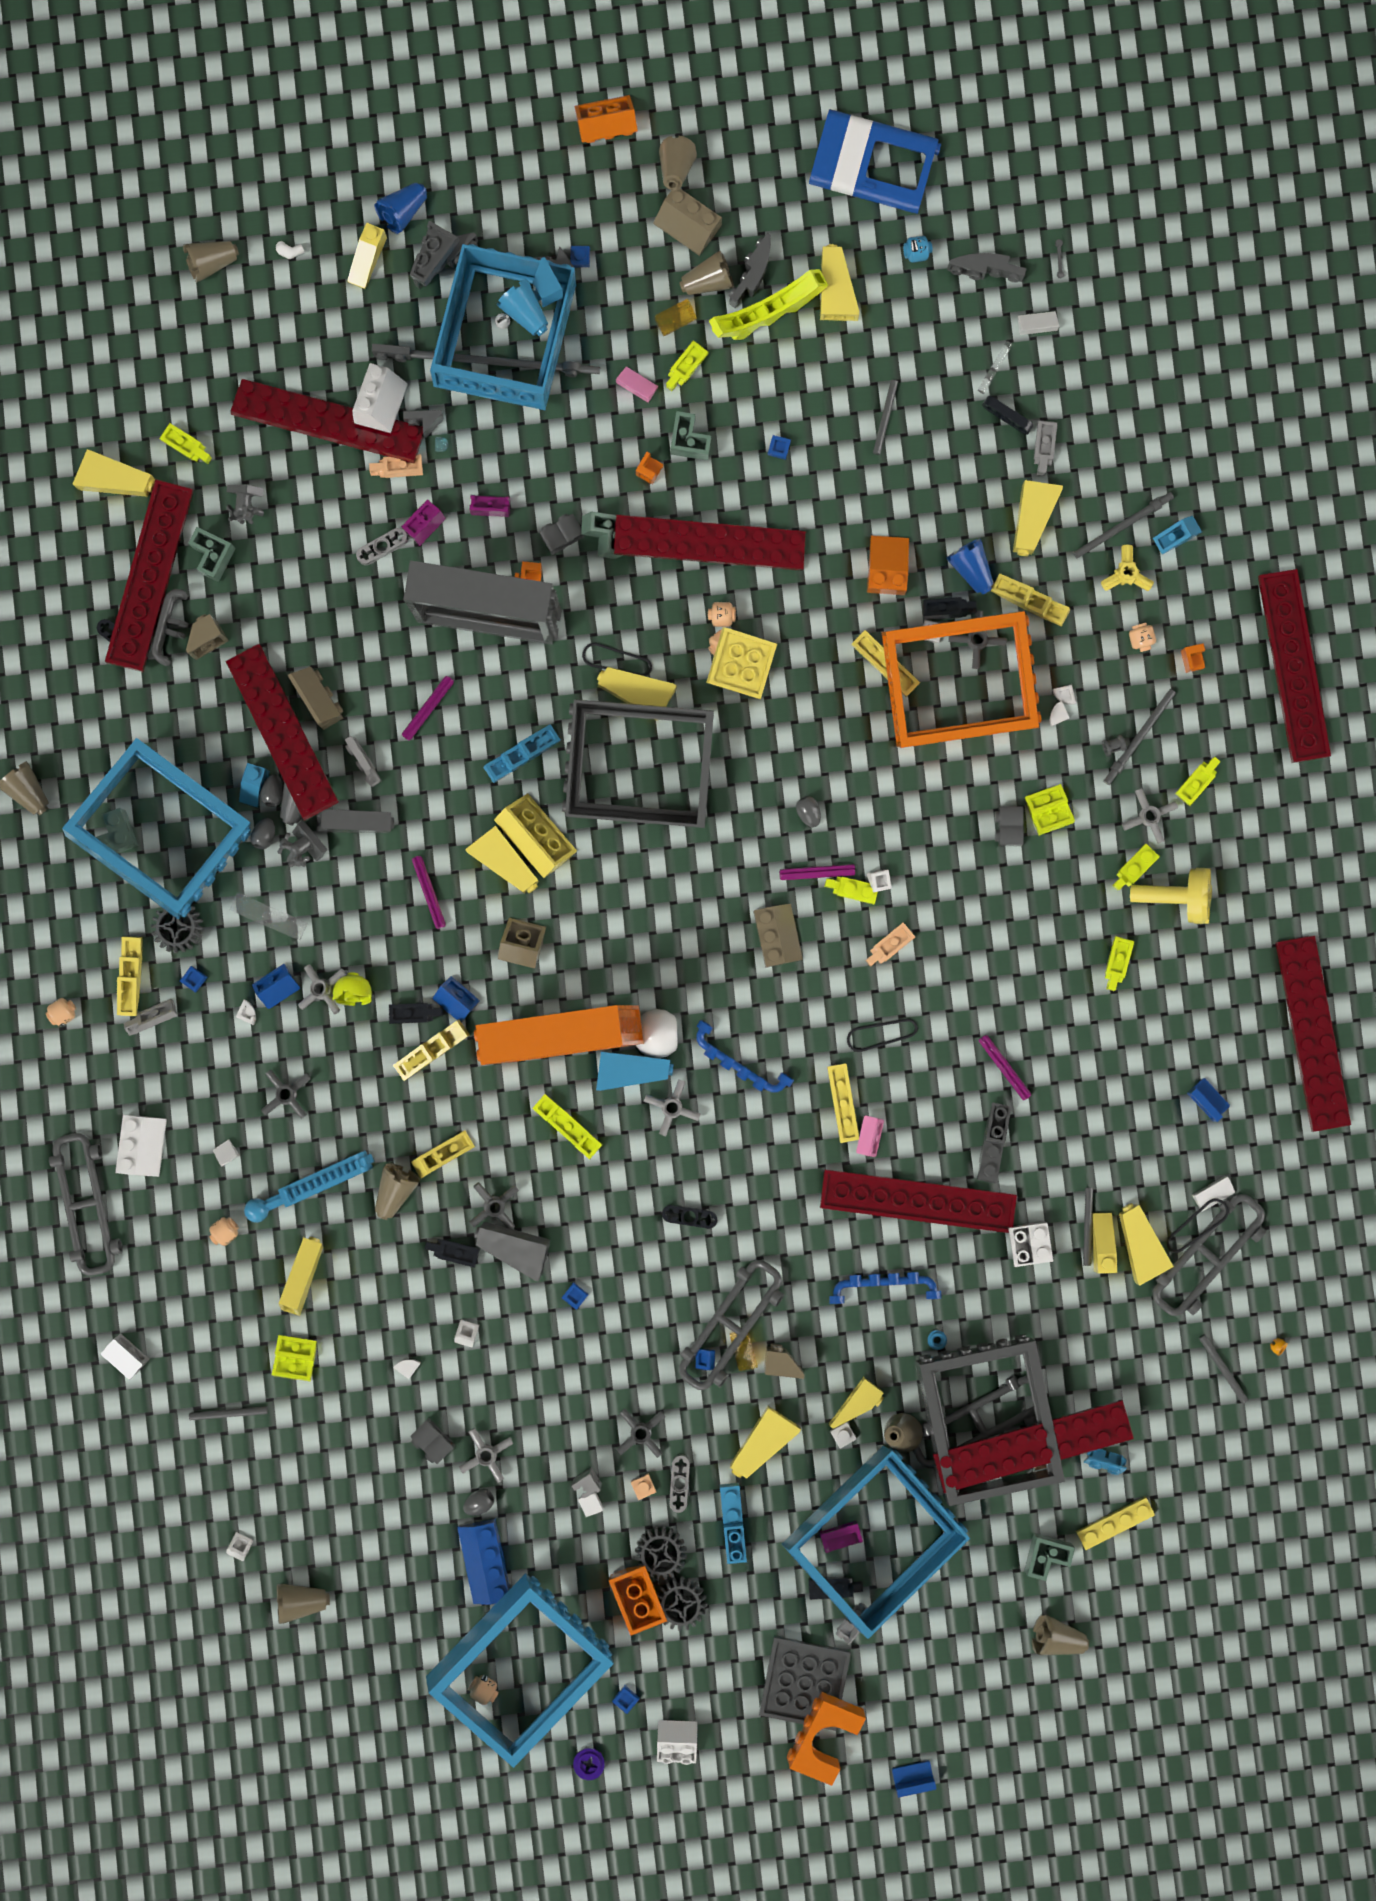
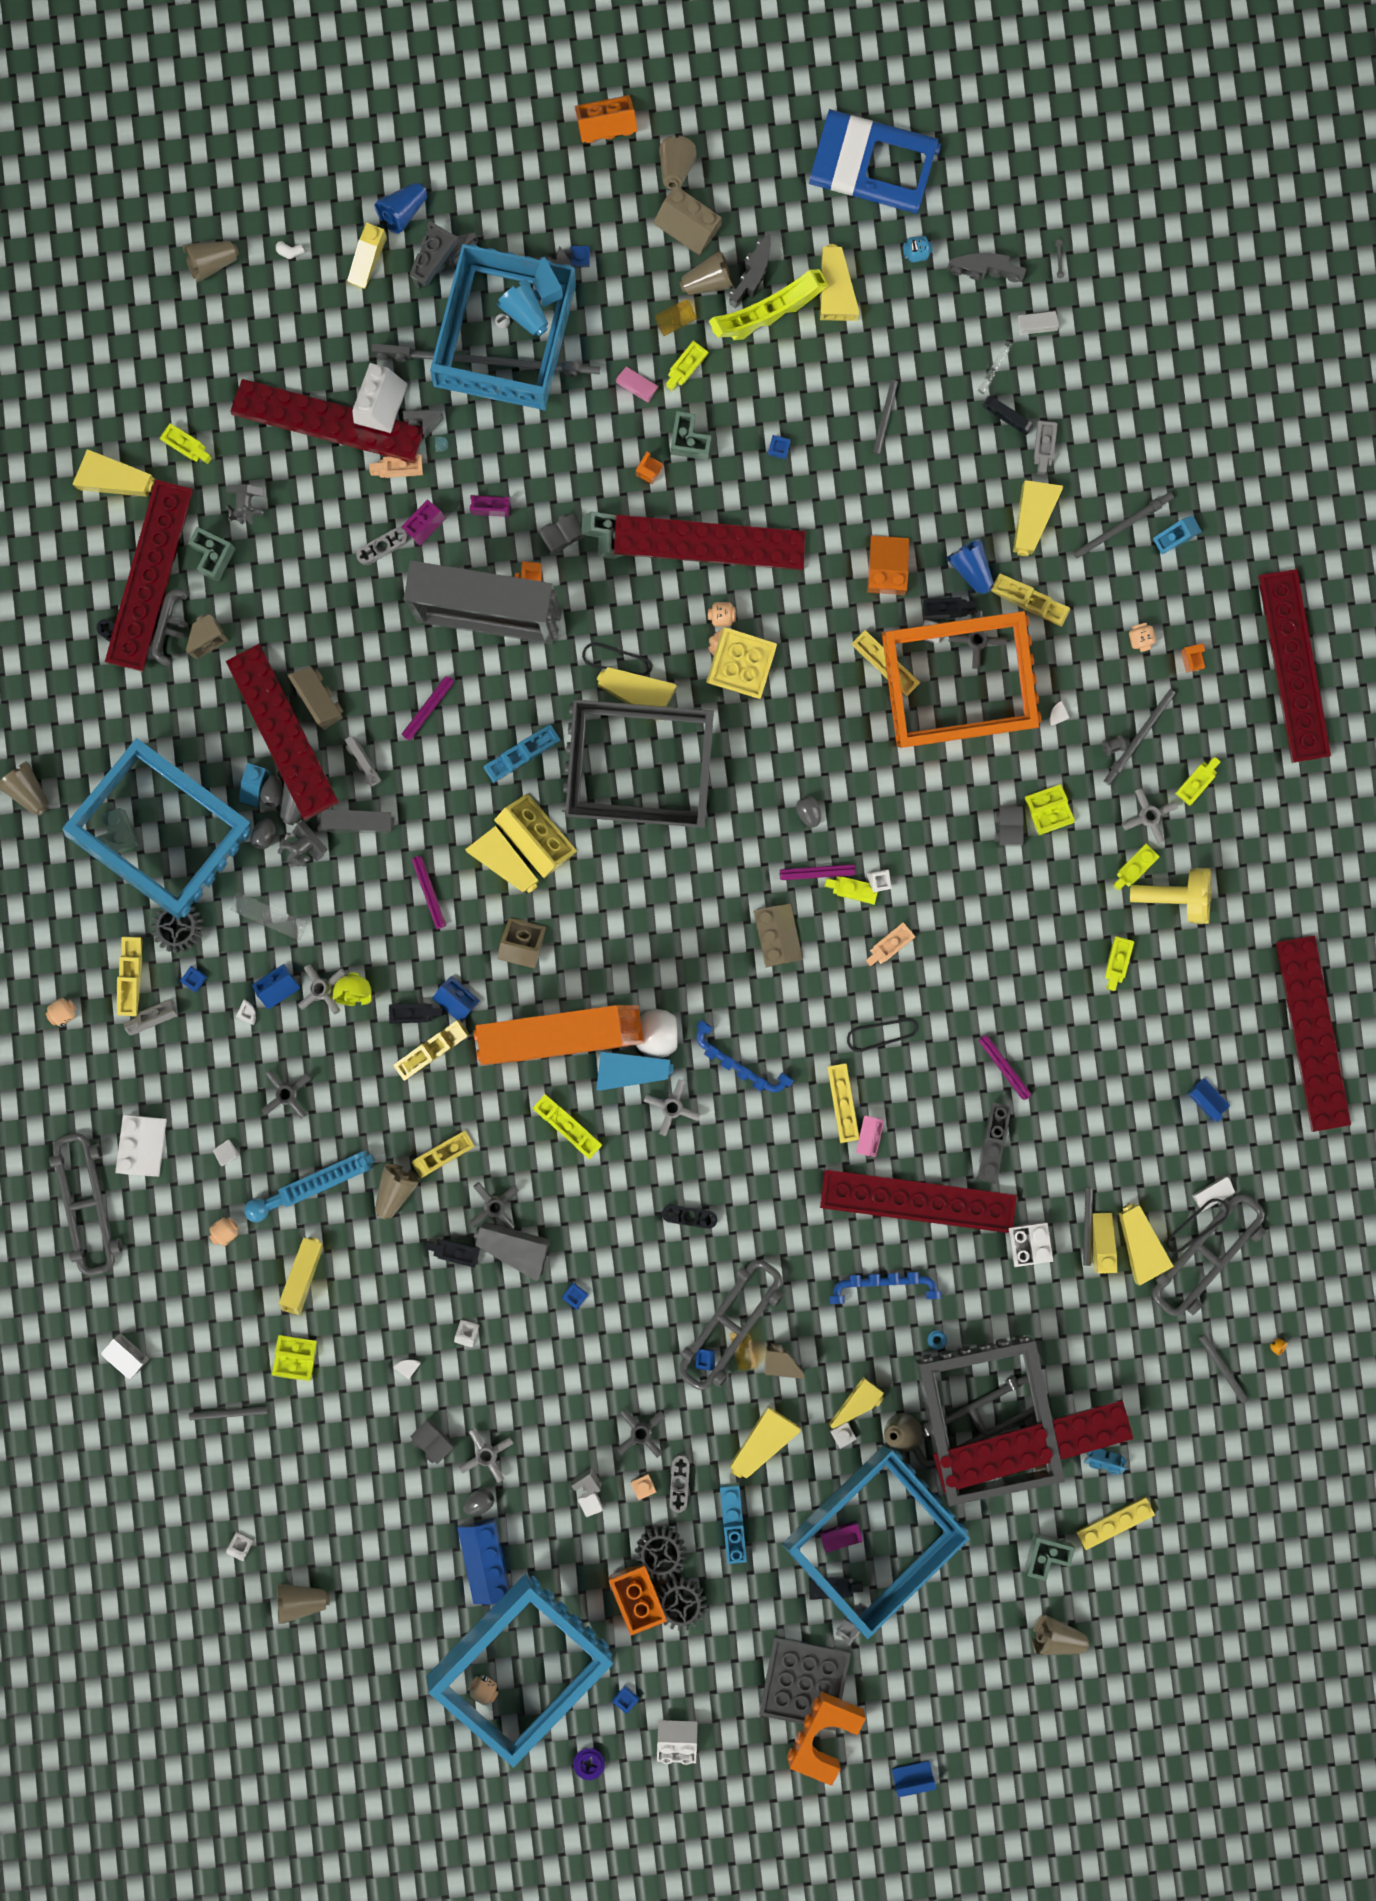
white tile [1052,685,1076,705] -> none
light yellow bush [1101,544,1154,591] -> none

